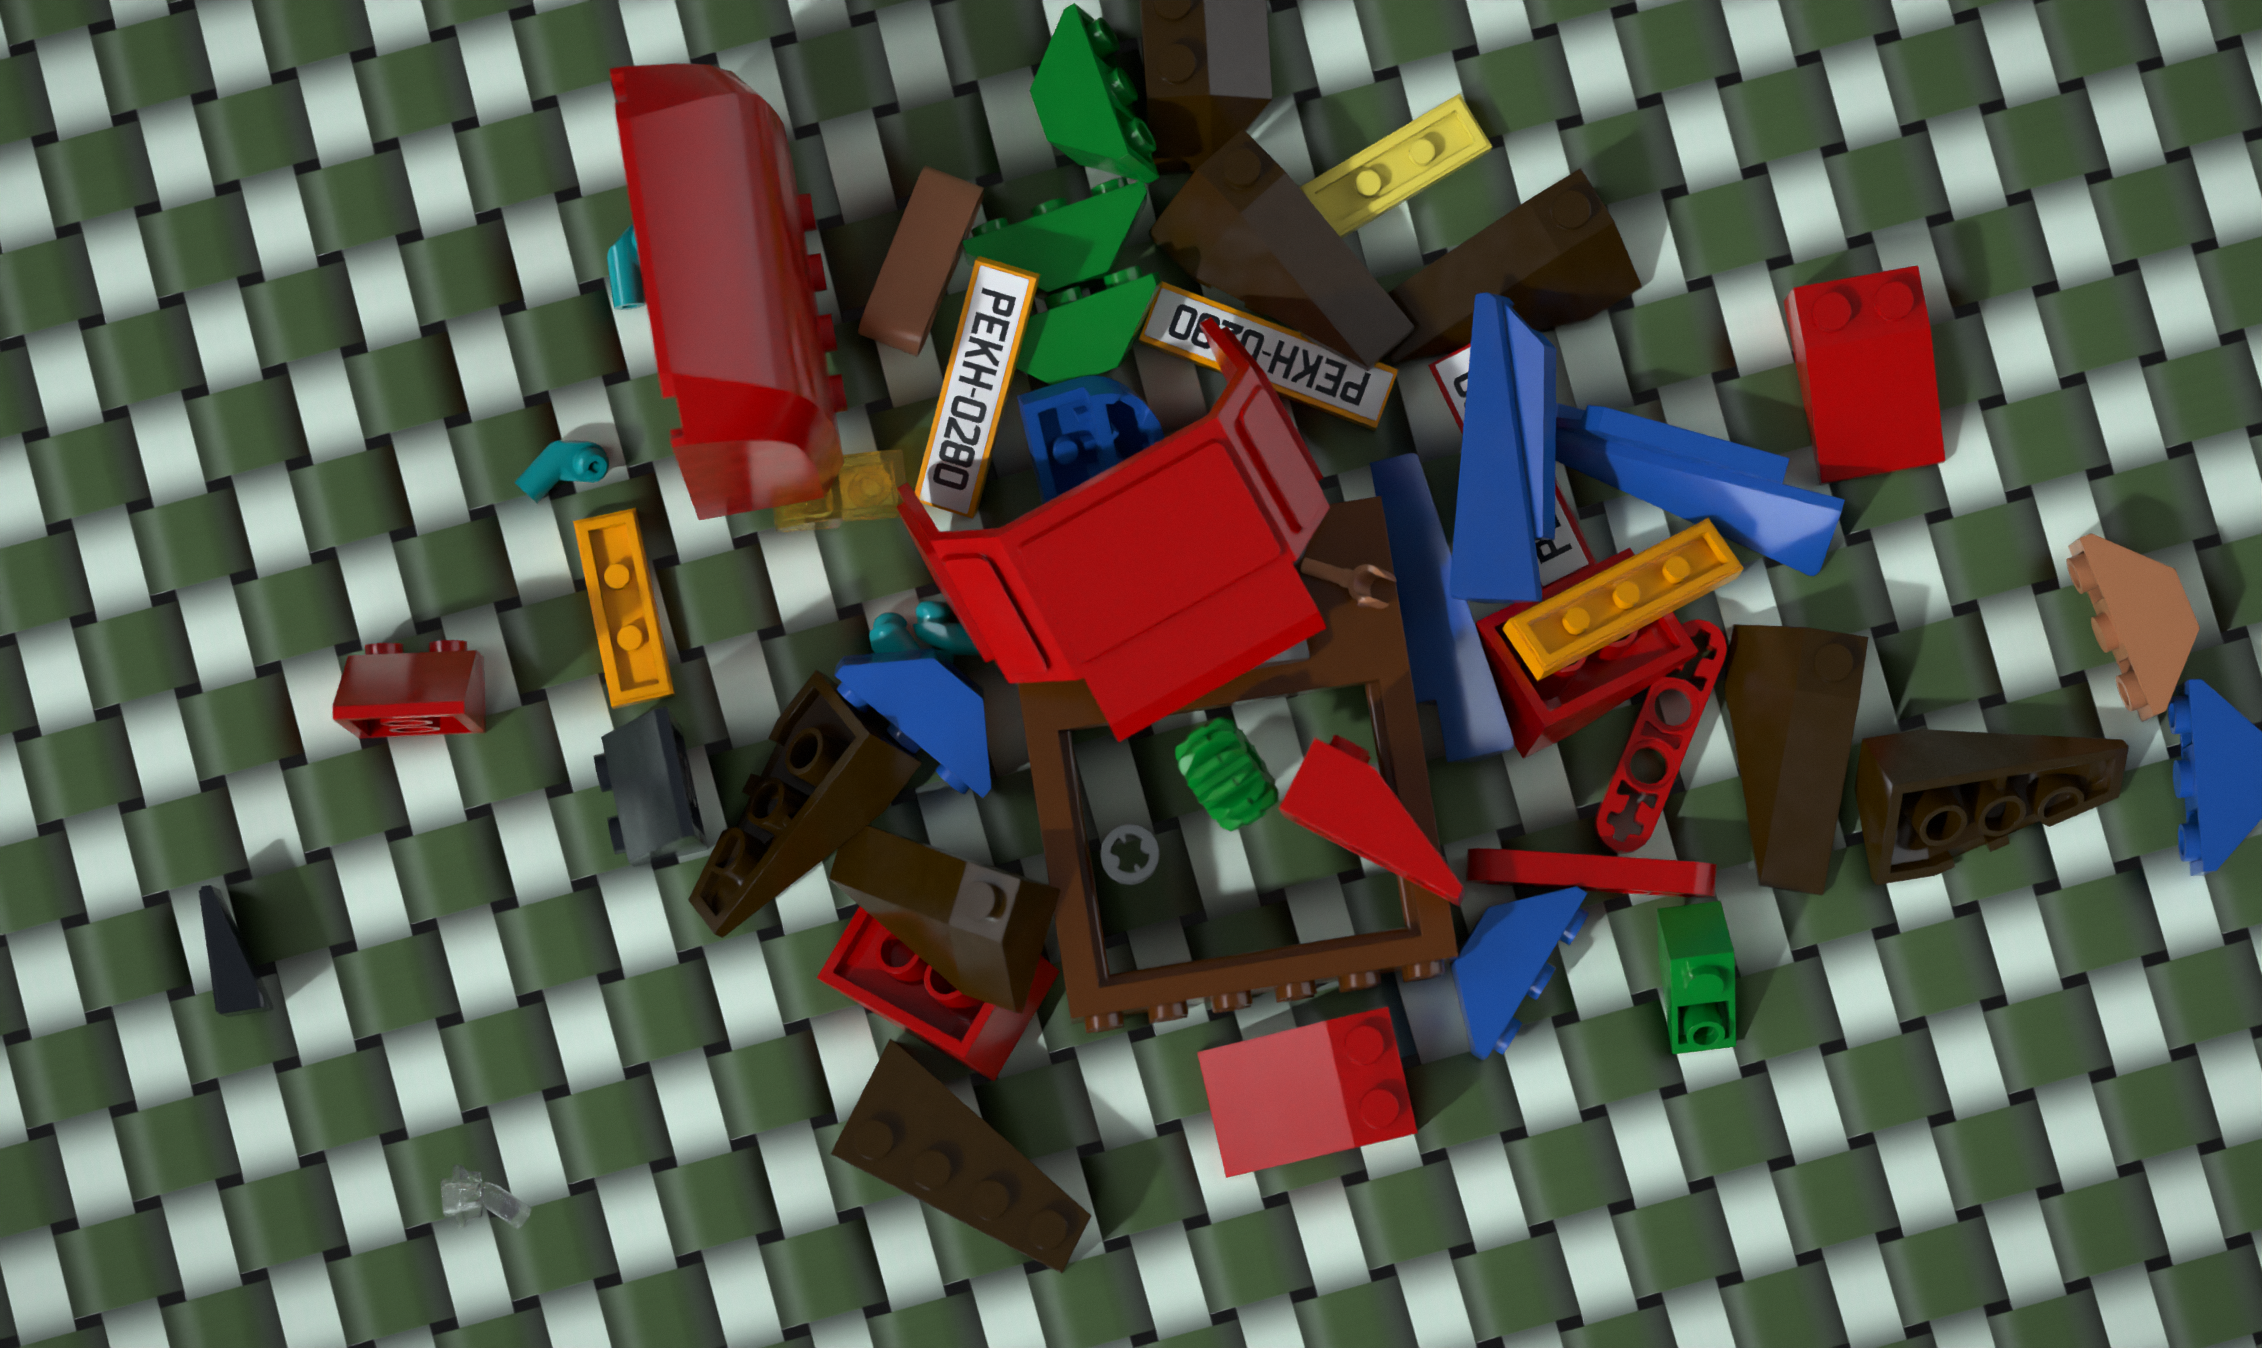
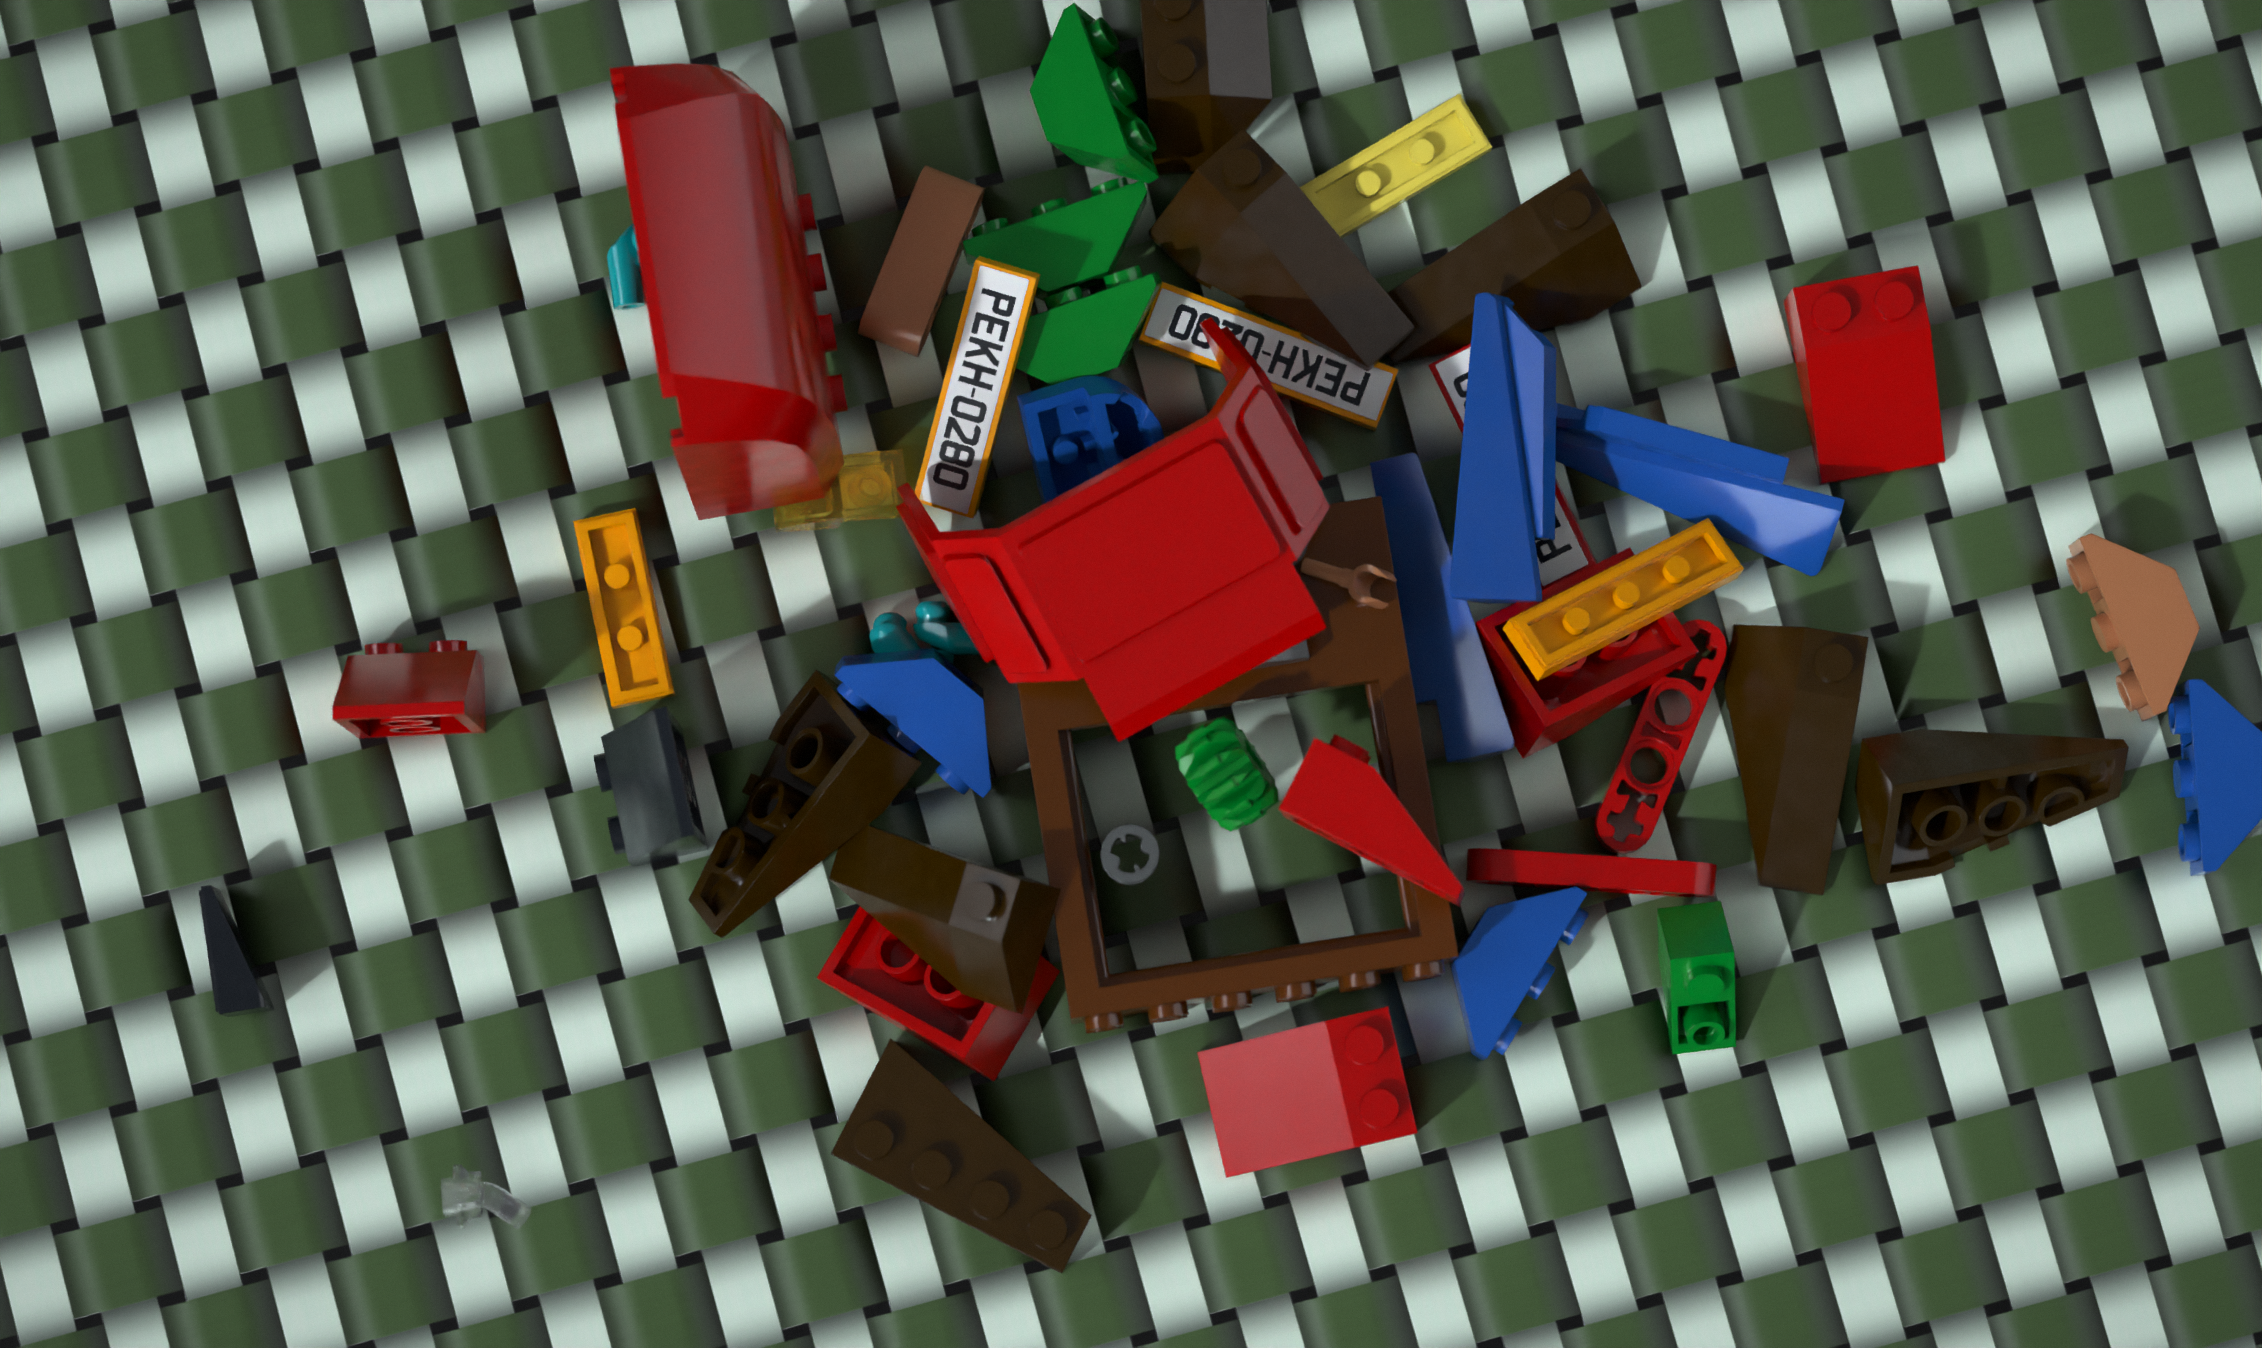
teal arm [514,440,610,504] -> none

